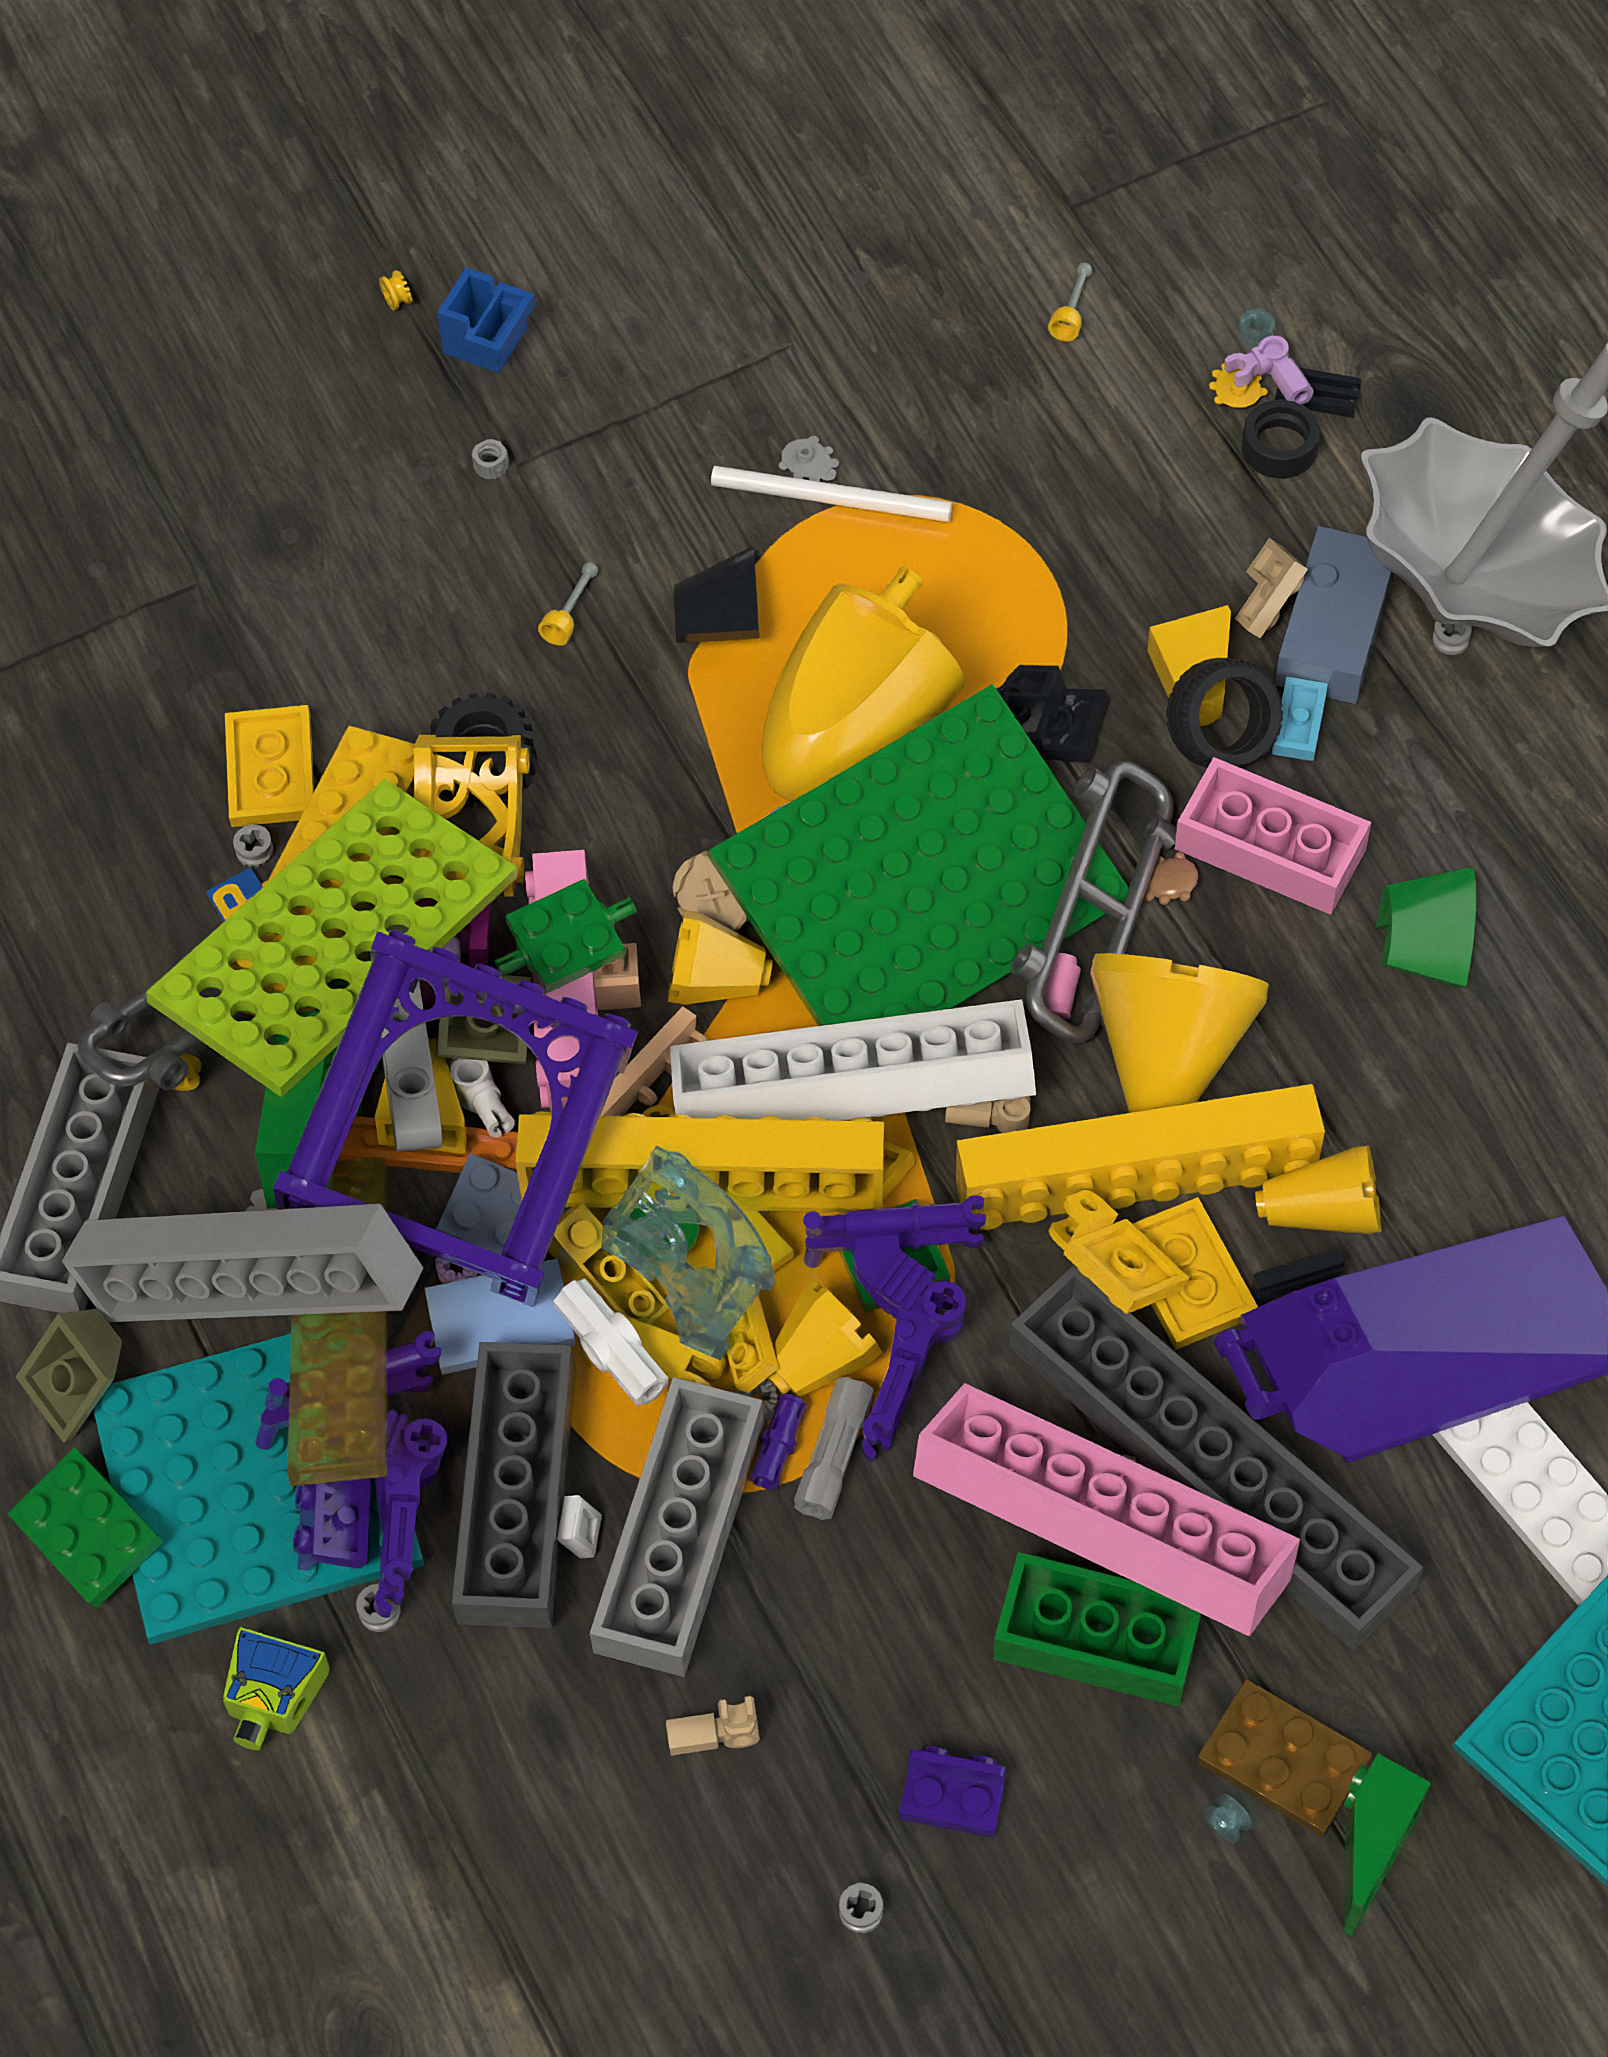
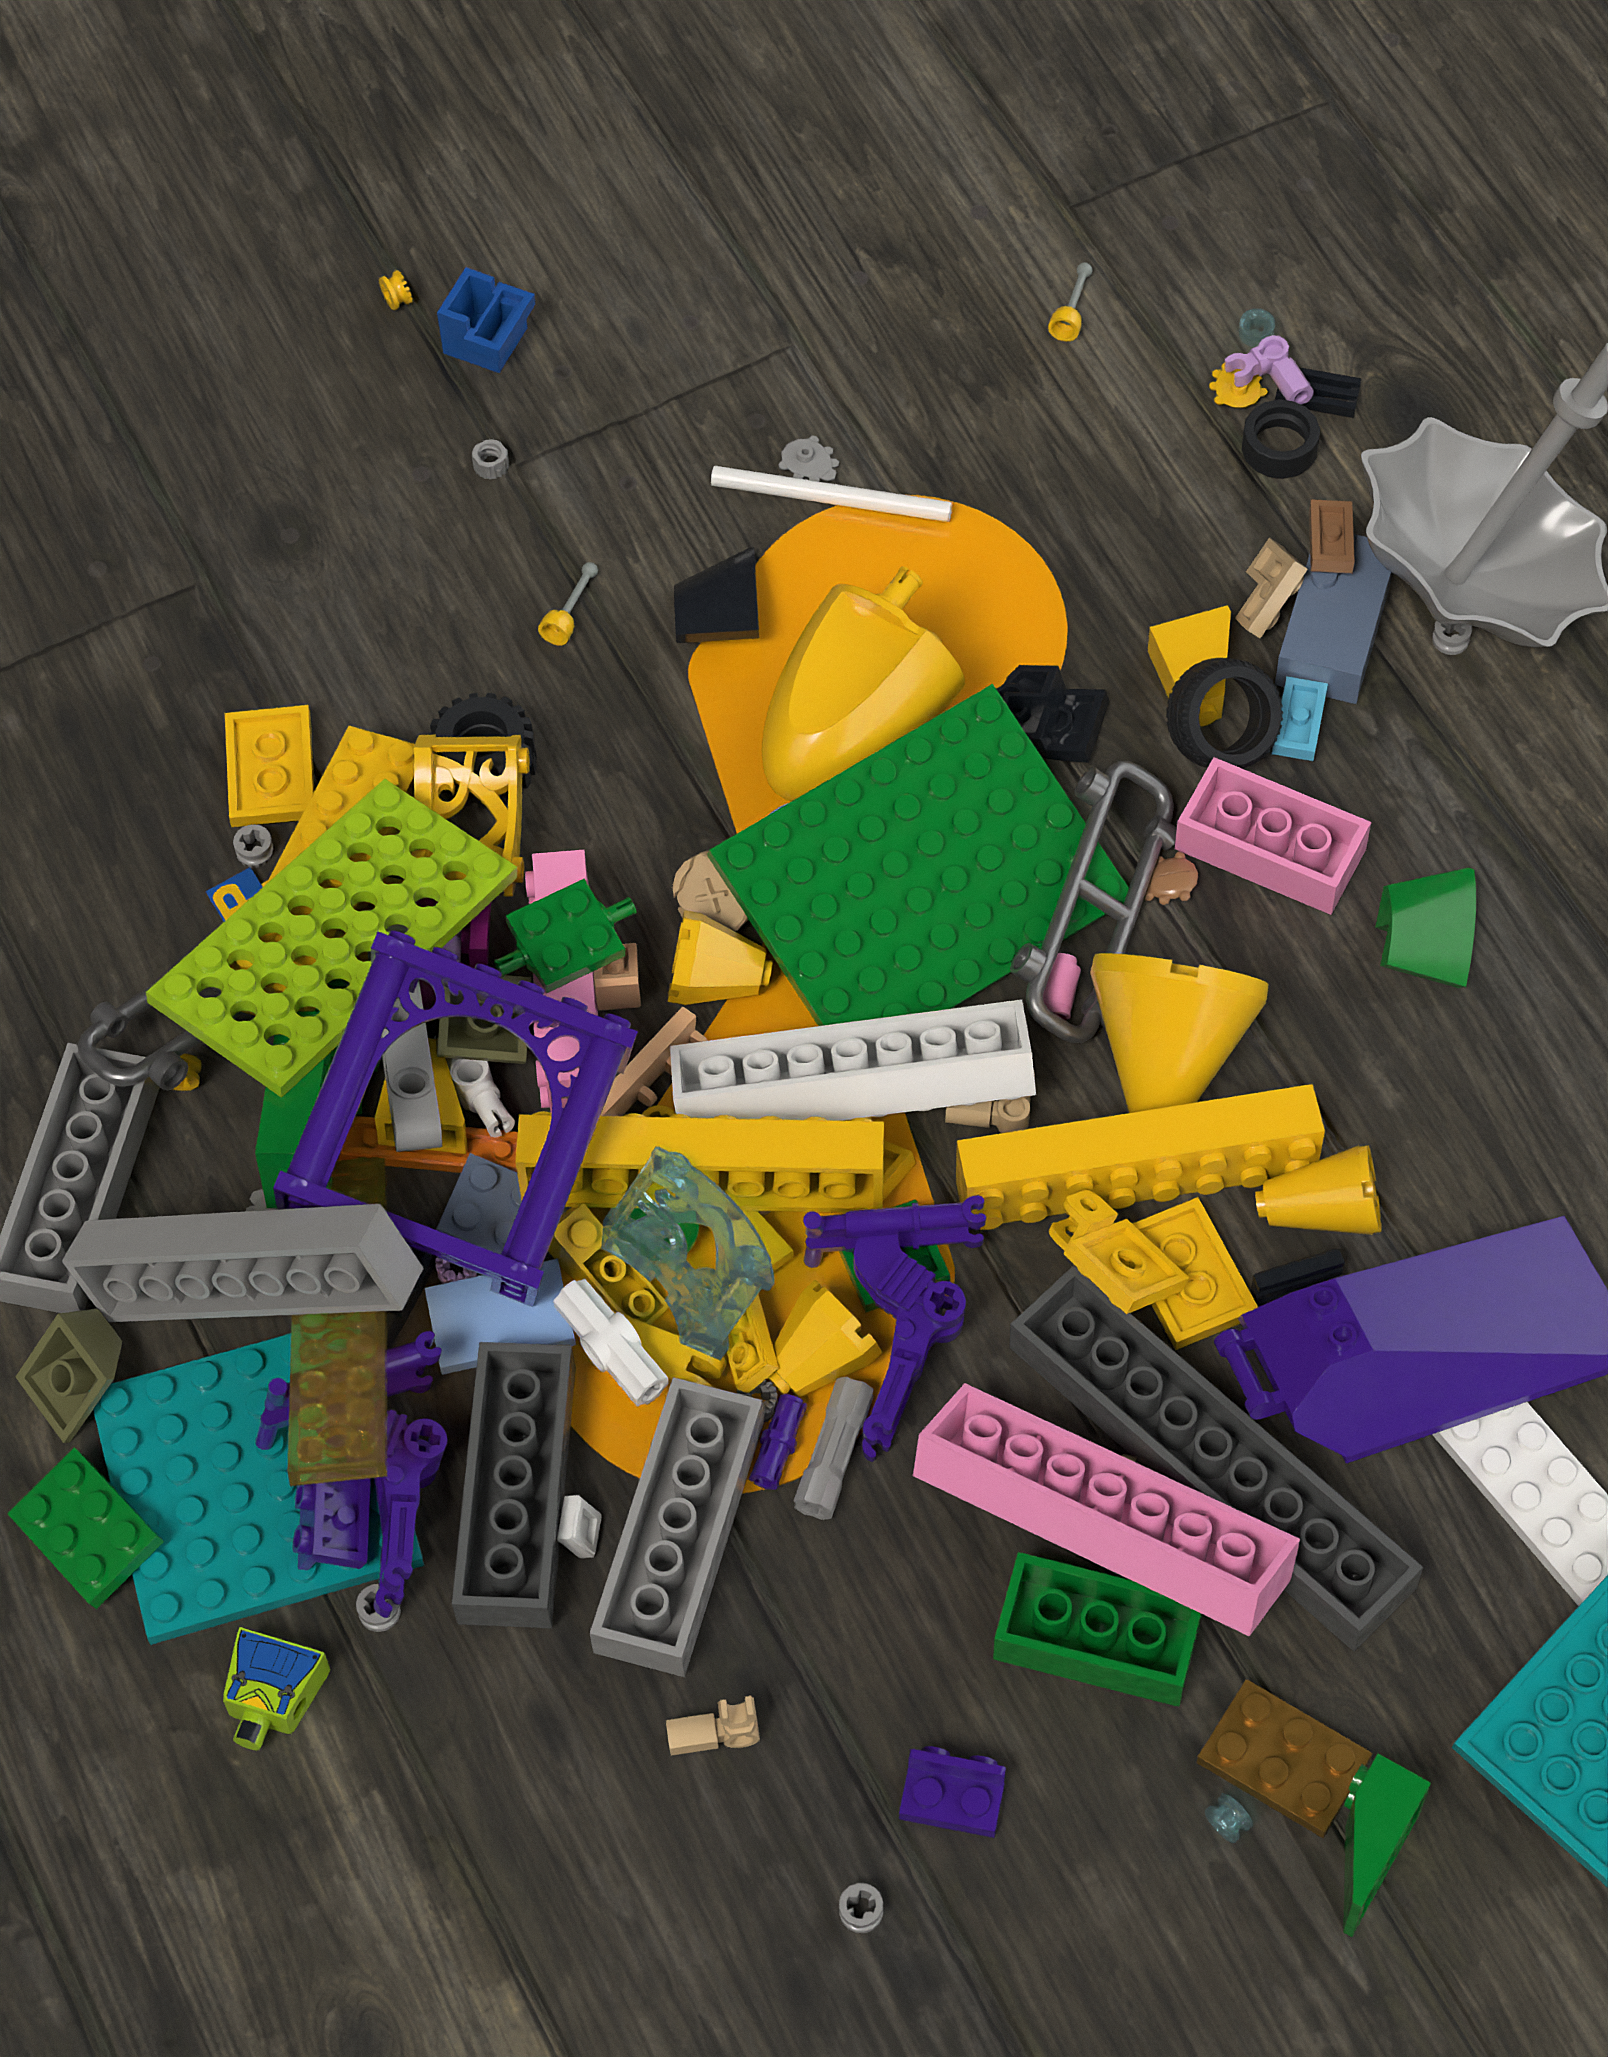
none -> medium nougat plate [1309,500,1355,573]

